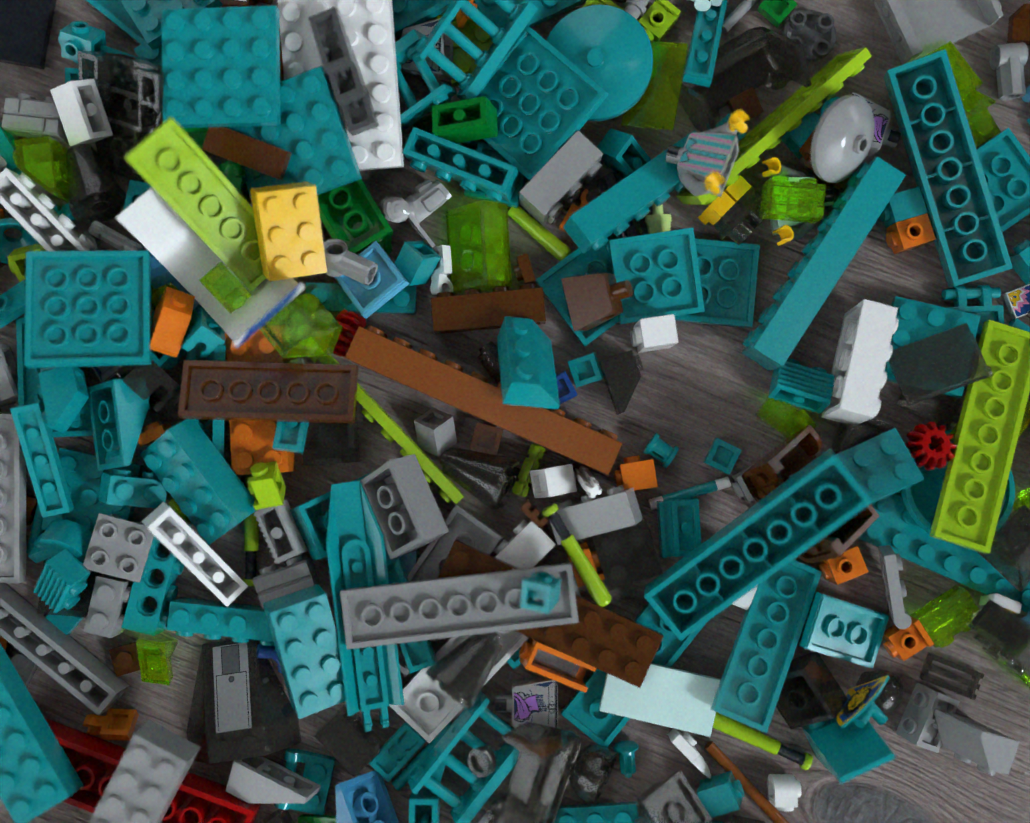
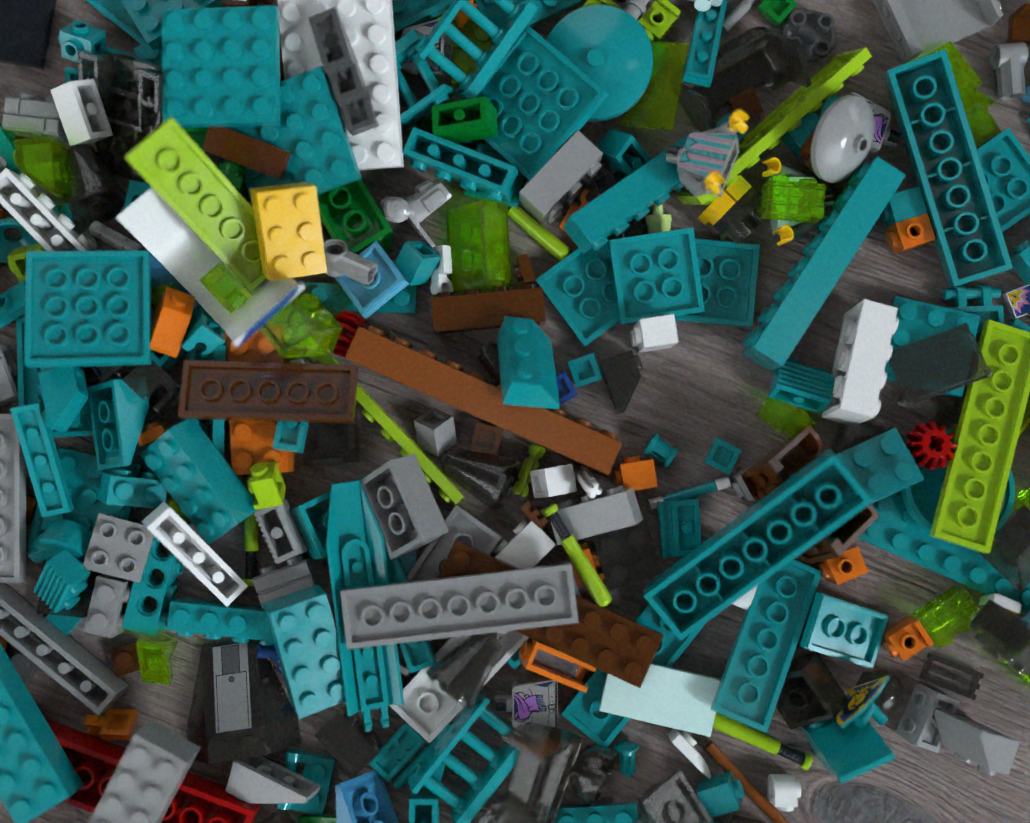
clear smoke tile [467,745,496,778] -> none
teal brick [520,572,561,614] -> none
reddish brown torso [561,273,633,331] -> none
light grey plate [878,545,912,629] -> none

